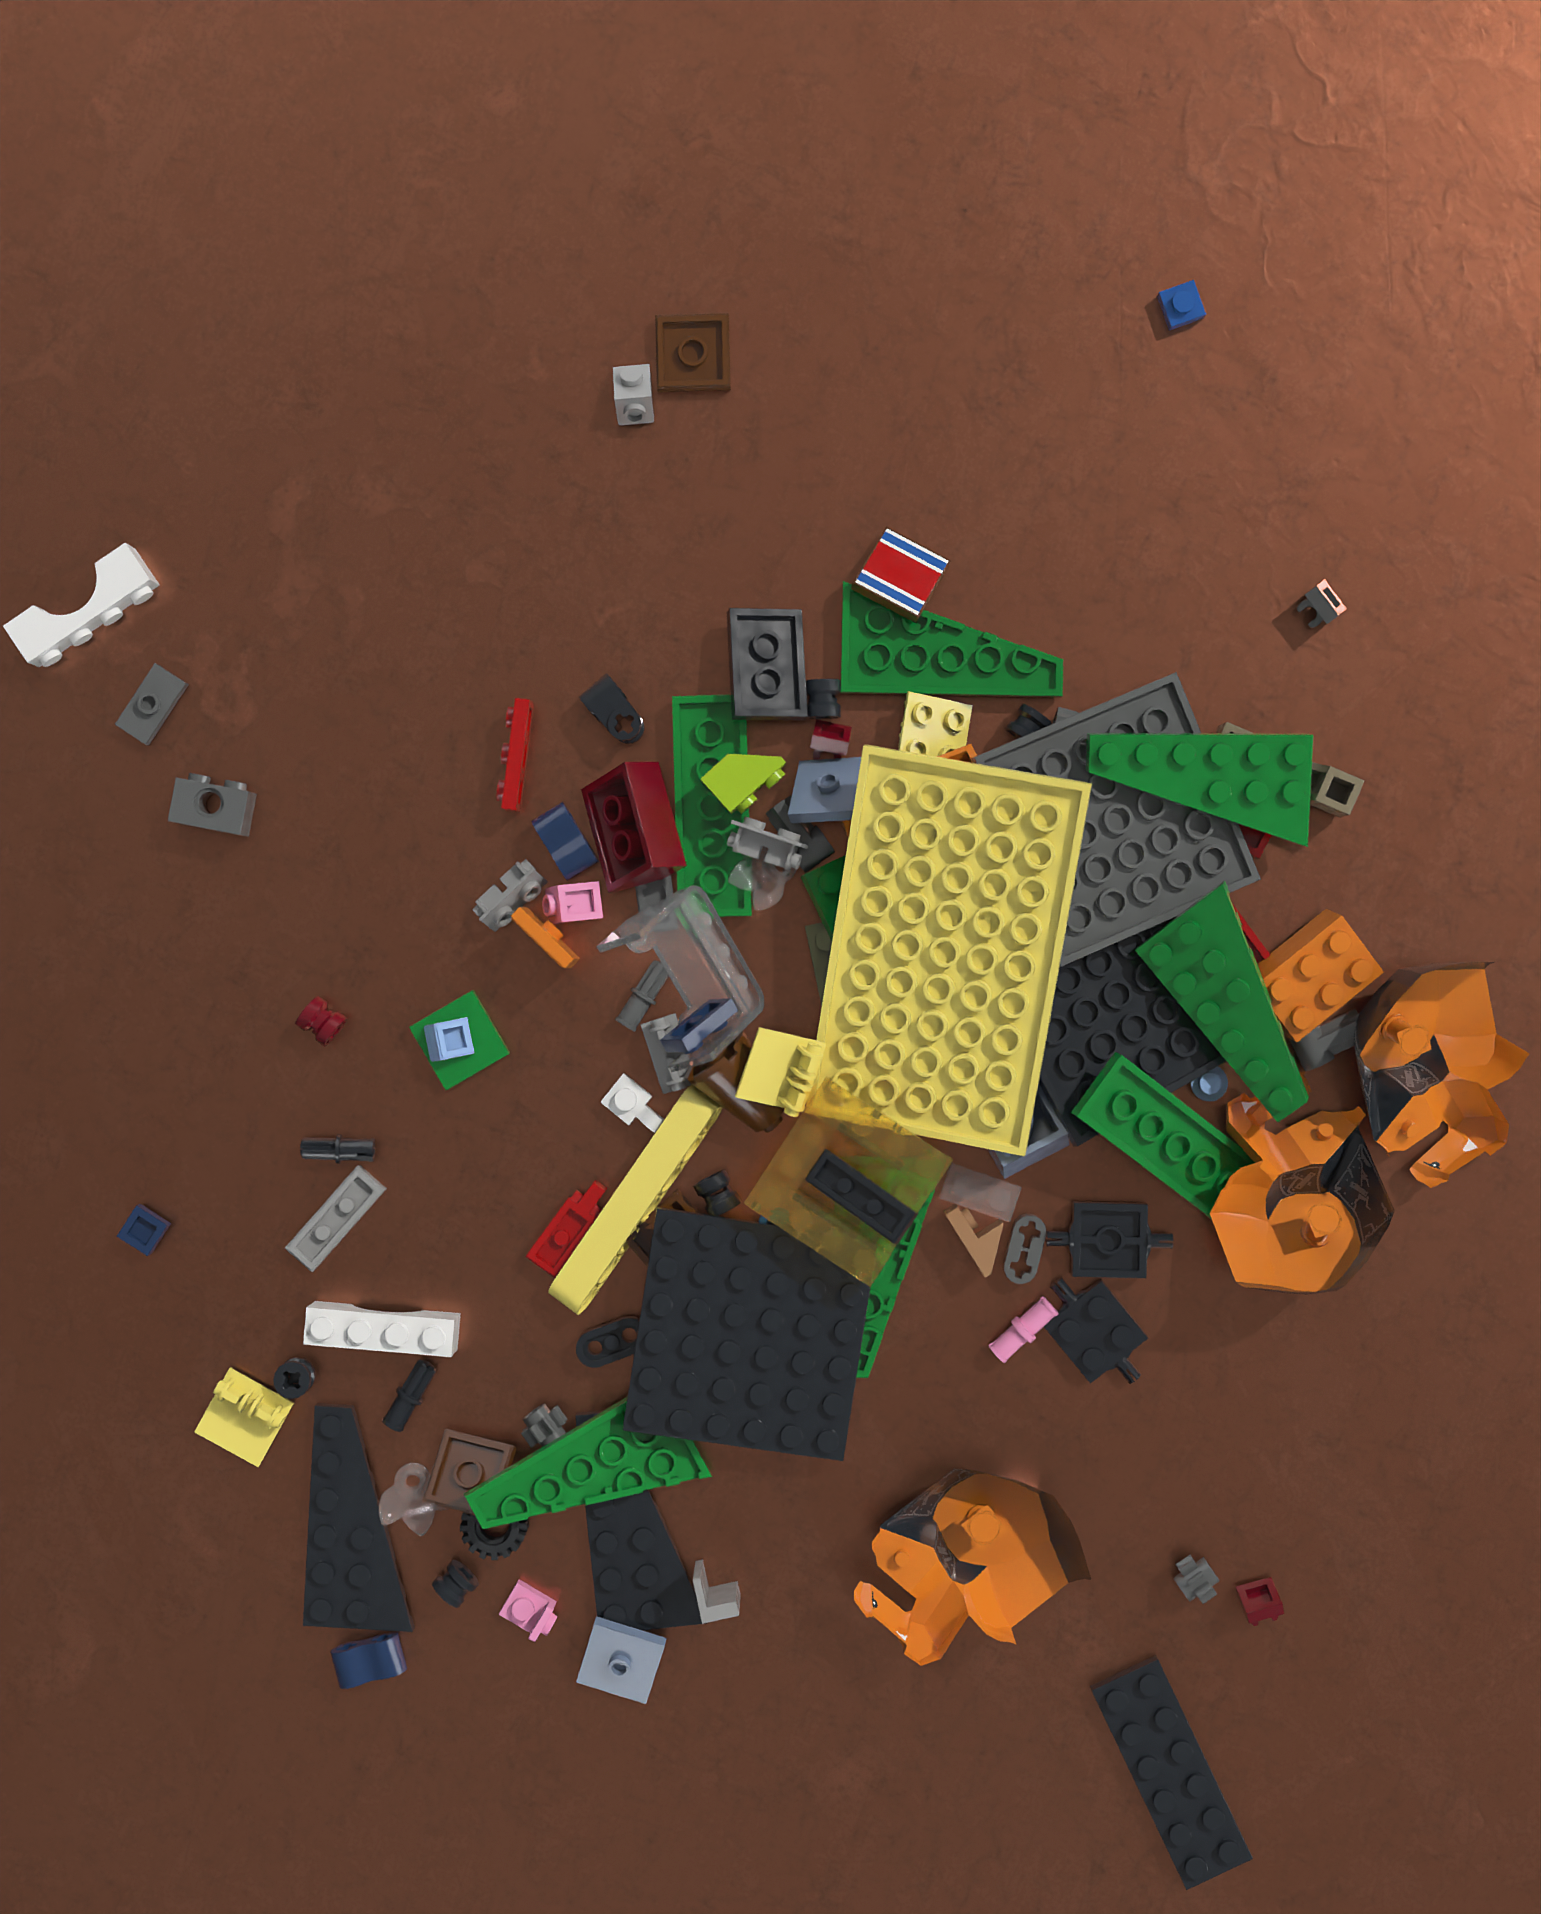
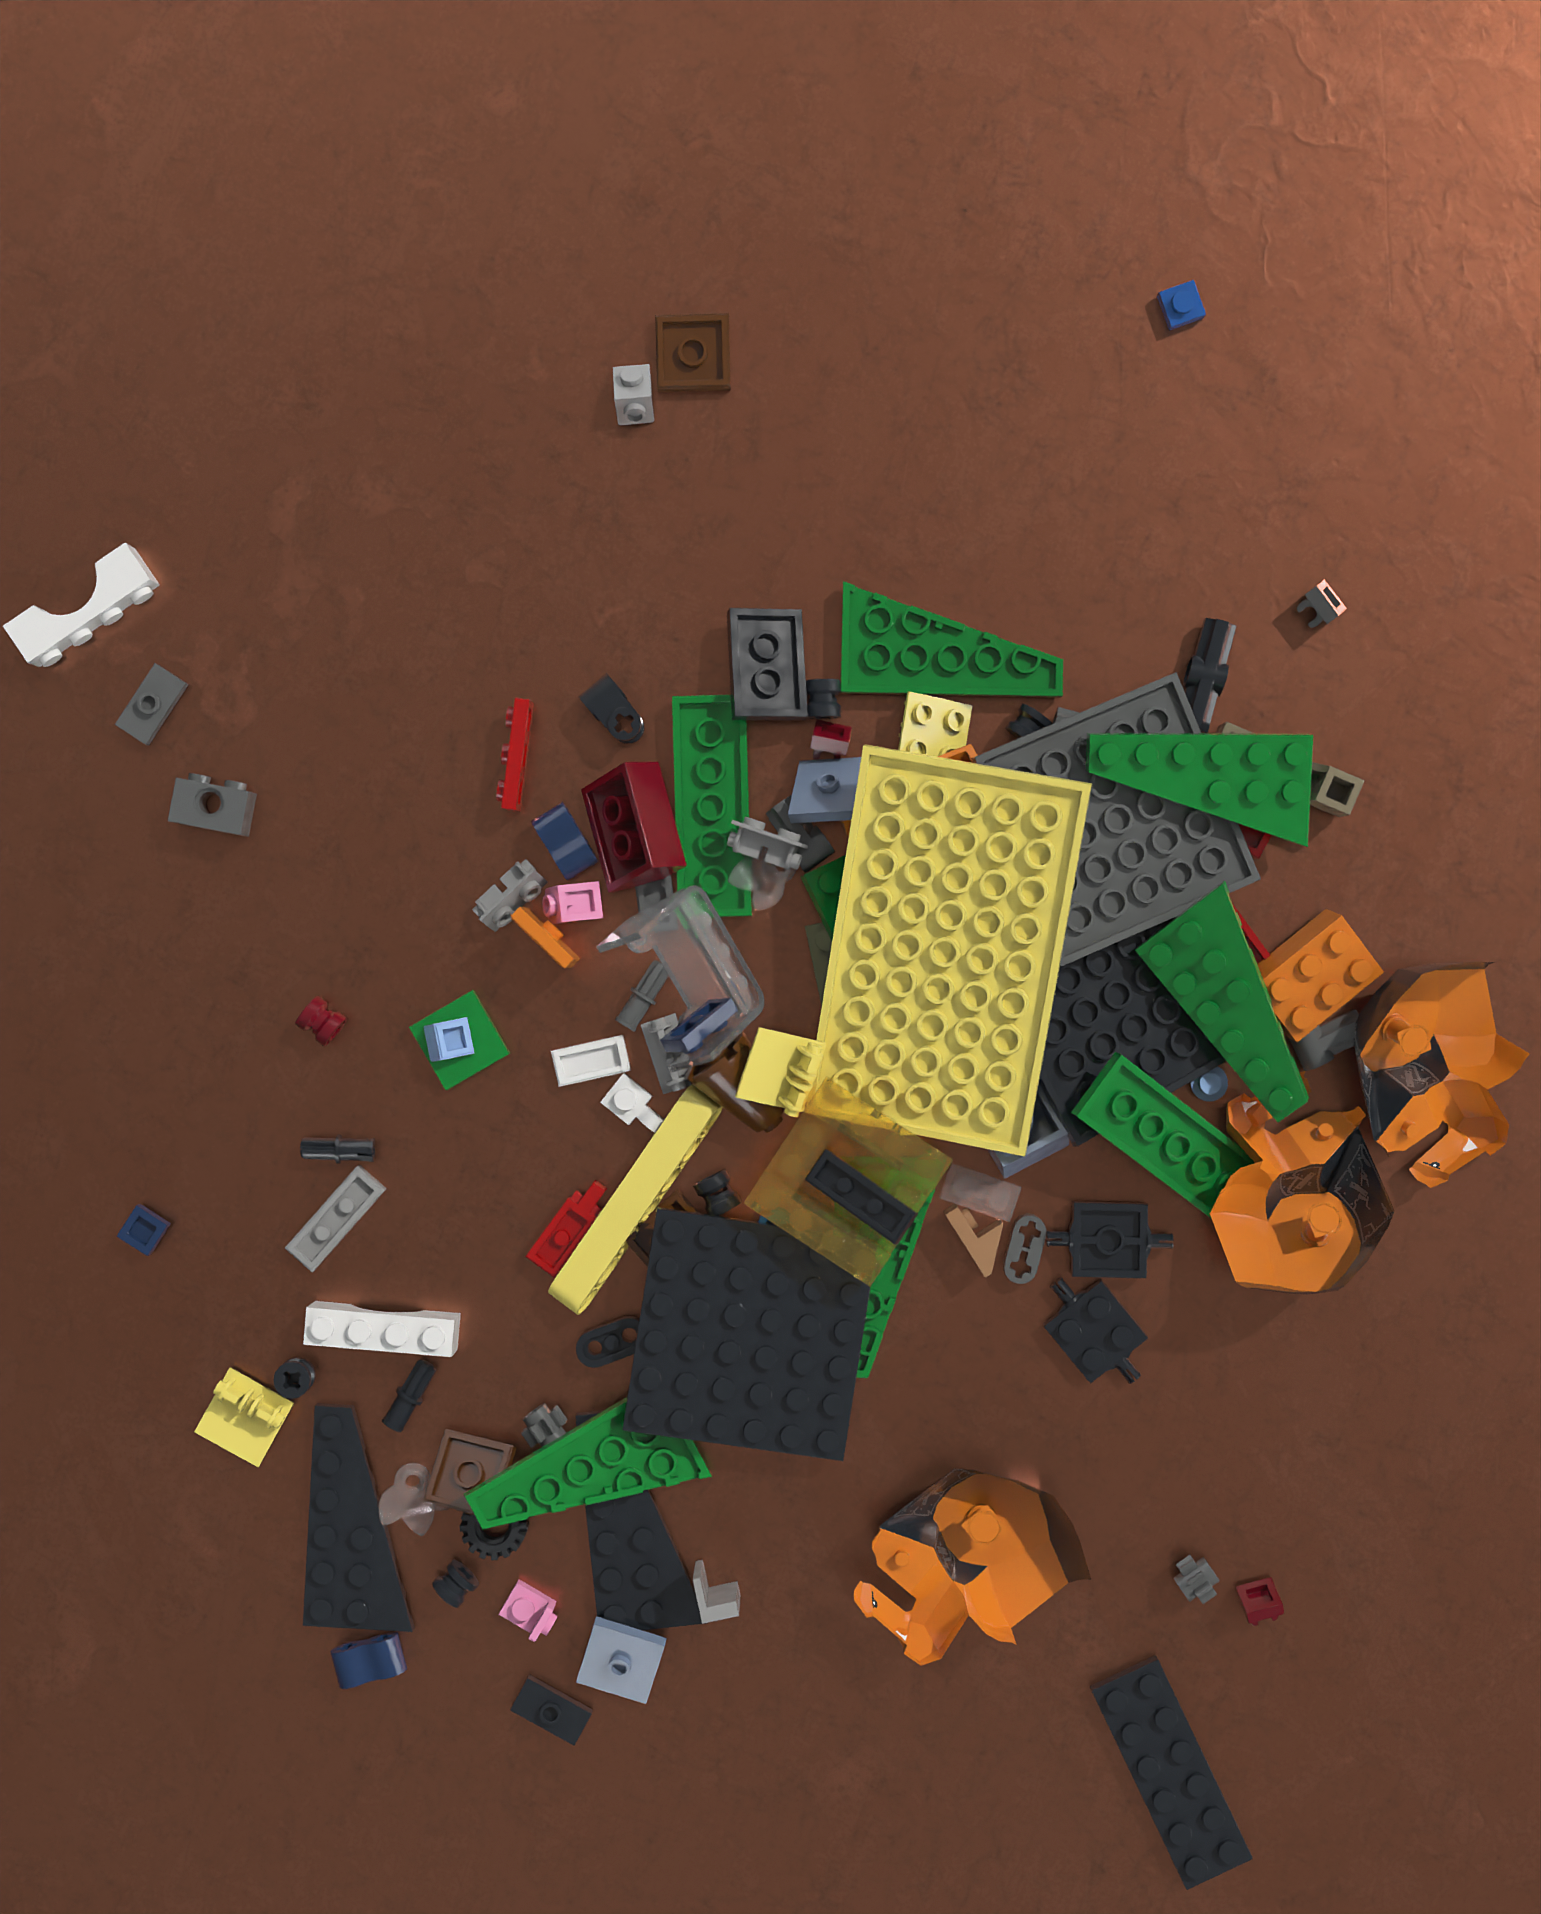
lime slope [701,754,786,814] -> none
tile [851,527,951,623] -> none
bright pink pin [988,1296,1059,1363] -> none
none -> black plate [510,1675,593,1746]
none -> white tile [551,1035,631,1087]
none -> black piece [1183,618,1236,733]

